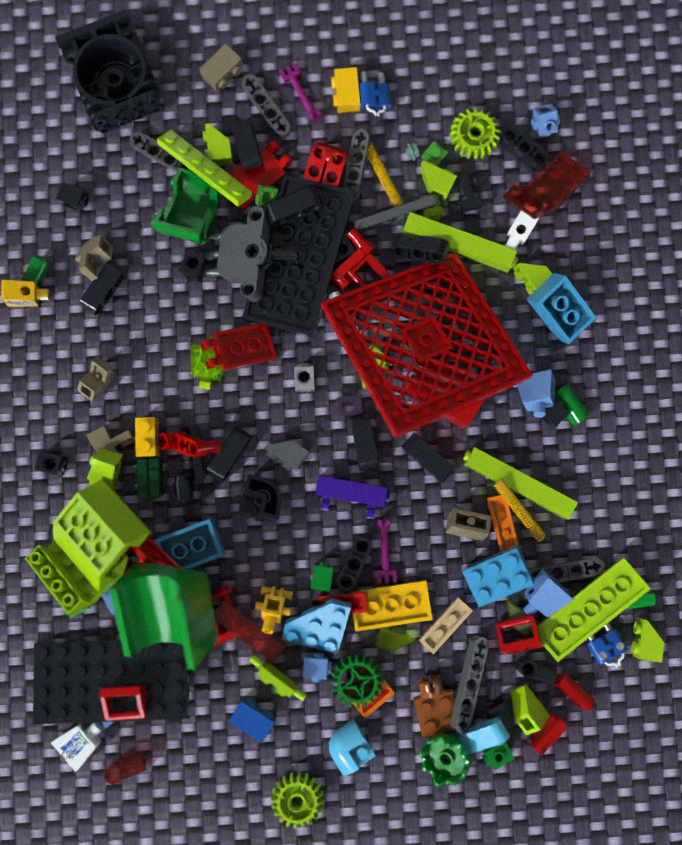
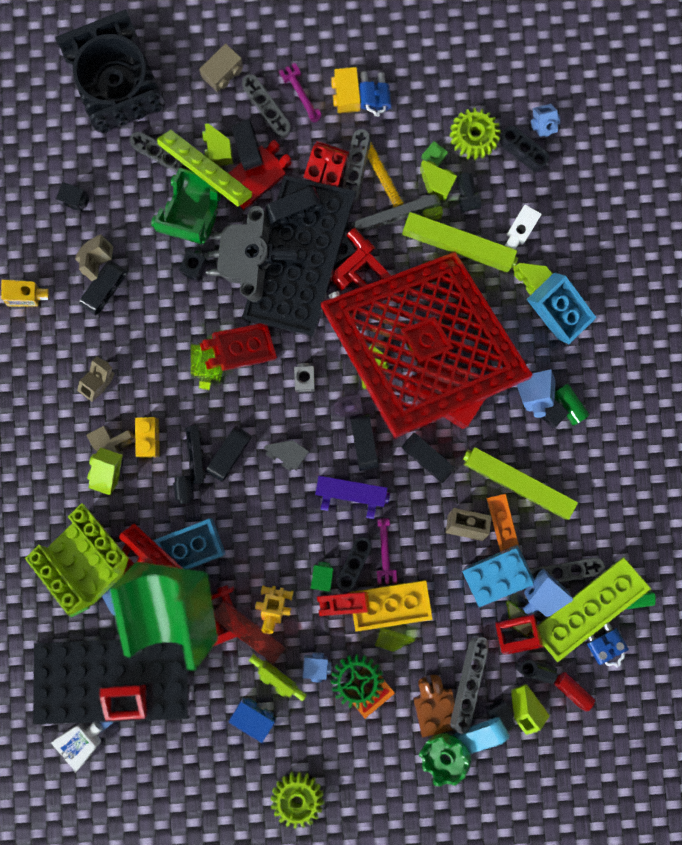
green brick [25,255,50,285] -> none
black brick [34,451,68,476] -> none
lime slope [53,480,151,593] -> none
clear red piece [104,753,146,785] -> none
dark green brick [133,459,164,498] -> none
red beam [158,431,221,457] -> none
black brick [238,474,282,522] -> none
bright green plate [255,185,278,206] -> none
dark azure plate [281,599,351,654] -> none
medium azure brick [329,719,376,776] -> none
black beam [391,234,450,264] -> none
sand green plate [405,142,420,161] -> none
tan plate [419,597,473,654] -> none
green brick [482,742,515,770] -> none
yellow piece [494,478,545,542] -> none
clear red windscreen [503,152,591,219] -> none
red tile [526,712,569,756] -> none
lime slope [631,617,664,663] -> none

